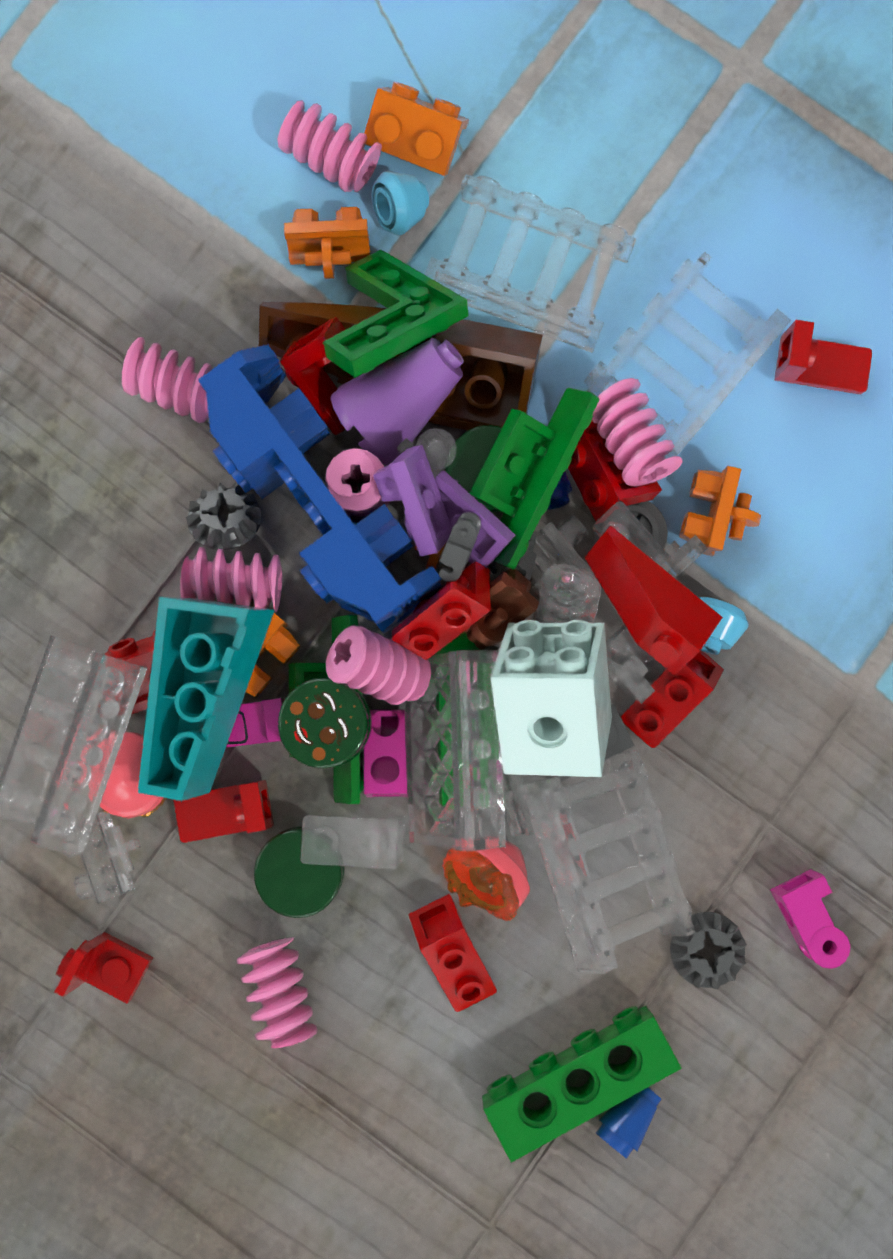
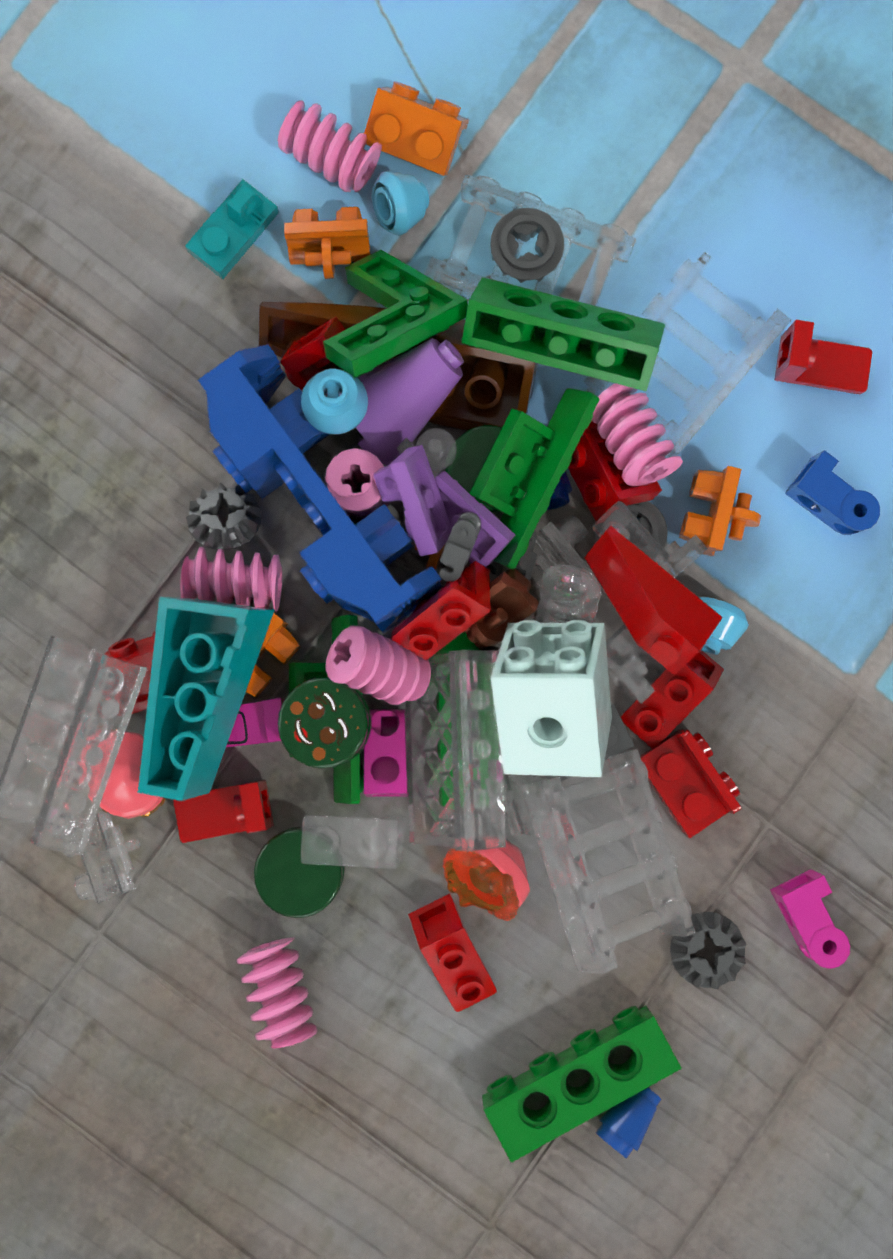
red bracket [54,932,154,1004] -> none
bright pink piece [122,337,212,423] -> none
none -> teal hinge [185,179,279,280]
none -> medium azure cone [301,369,368,434]
none -> green brick [461,277,666,392]
none -> dark grey gear [490,208,564,283]
none -> red bracket [634,729,742,839]
none -> blue leg [785,450,880,535]

